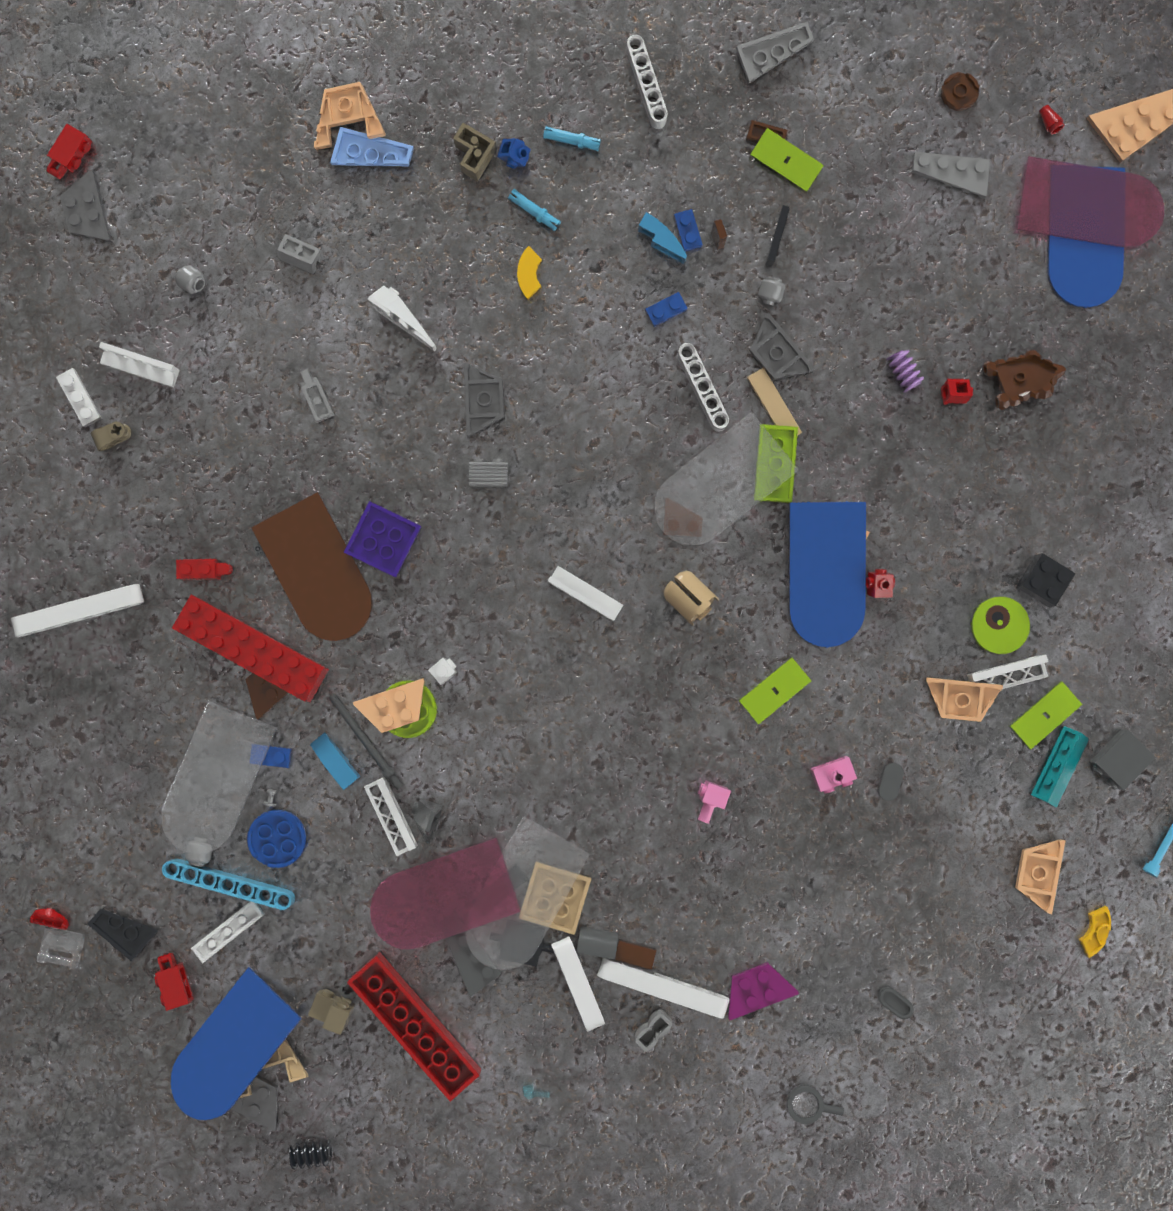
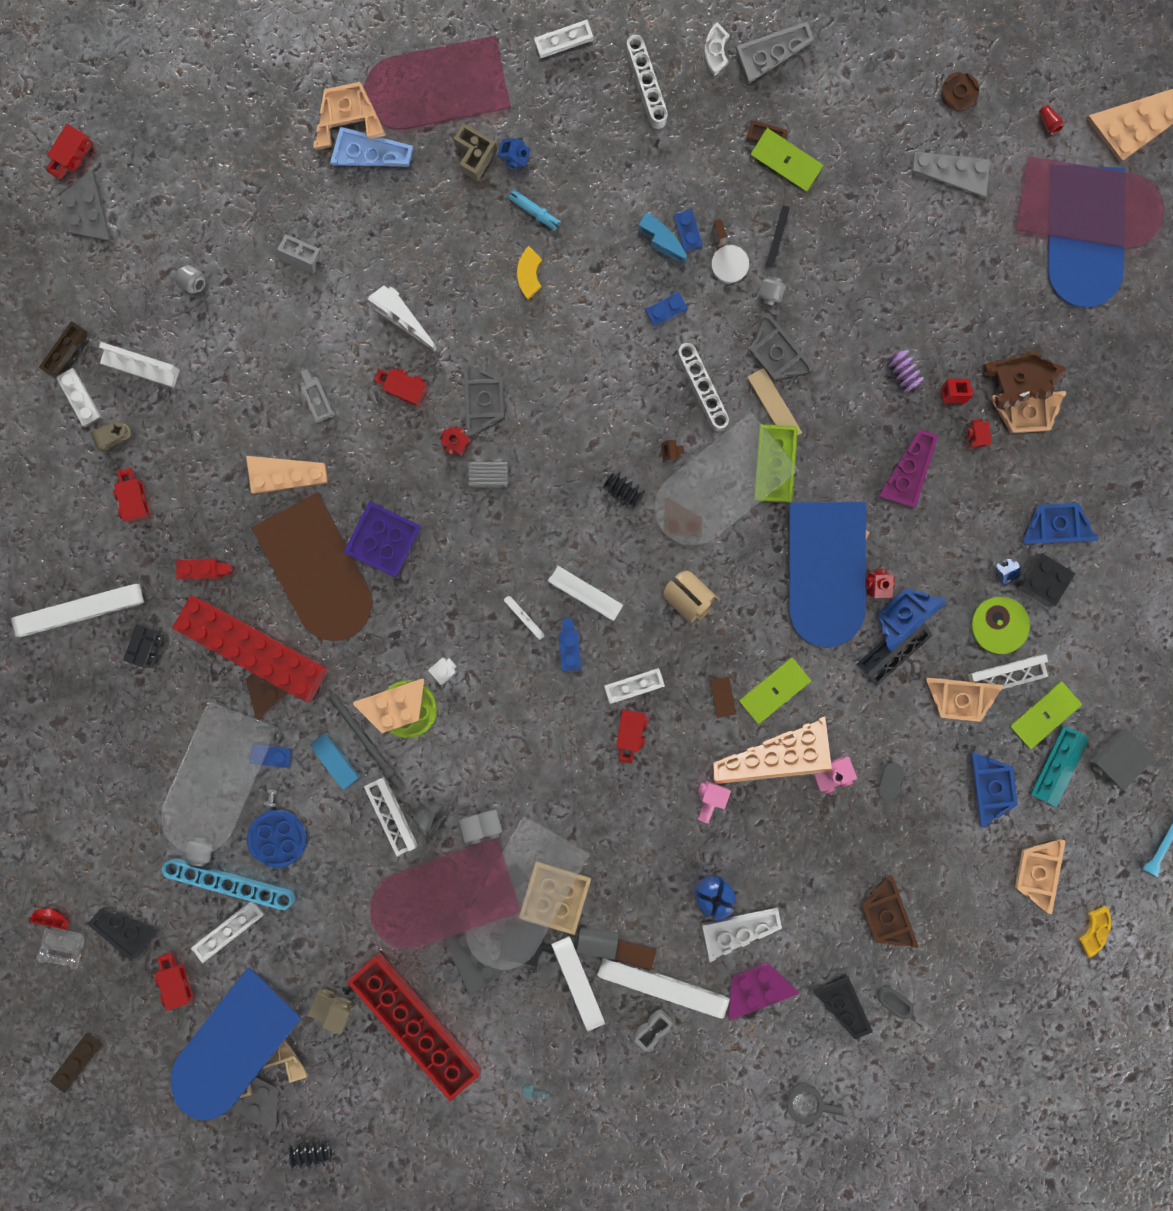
medium azure pin [543,126,601,151] -> none
none -> dark brown plate [39,321,88,379]
none -> dark brown plate [49,1033,103,1094]
none -> red brick [113,468,151,523]
none -> black brick [123,624,163,668]
none -> light nougat wing [246,456,328,494]
none -> clear pink piece [364,36,511,130]
none -> red brick [373,368,428,408]
none -> red brick [440,426,471,457]
none -> light grey brick [459,809,503,845]
none -> white tile [504,596,544,640]
none -> white plate [534,20,593,59]
none -> blue brick [559,618,581,671]
none -> black piece [602,471,645,511]
none -> white plate [604,668,665,704]
none -> red brick [616,709,648,764]
none -> reddish brown tile [661,440,684,462]
none -> blue cylinder [694,875,736,920]
none -> white wing [702,908,782,962]
none -> white tile [705,22,730,76]
none -> reddish brown tile [710,676,736,718]
none -> white tile [711,245,749,284]
none -> light nougat wing [713,716,832,784]
none -> black wing [813,976,873,1039]
none -> black fence [856,622,933,686]
none -> reddish brown wing [862,875,919,948]
none -> magenta wing [878,430,938,508]
none -> blue wing [878,588,947,652]
none -> red brick [967,419,992,449]
none -> blue wing [971,752,1018,827]
none -> light nougat wing [991,391,1066,433]
none -> blue tile [997,559,1021,585]
none -> blue wing [1023,503,1099,544]

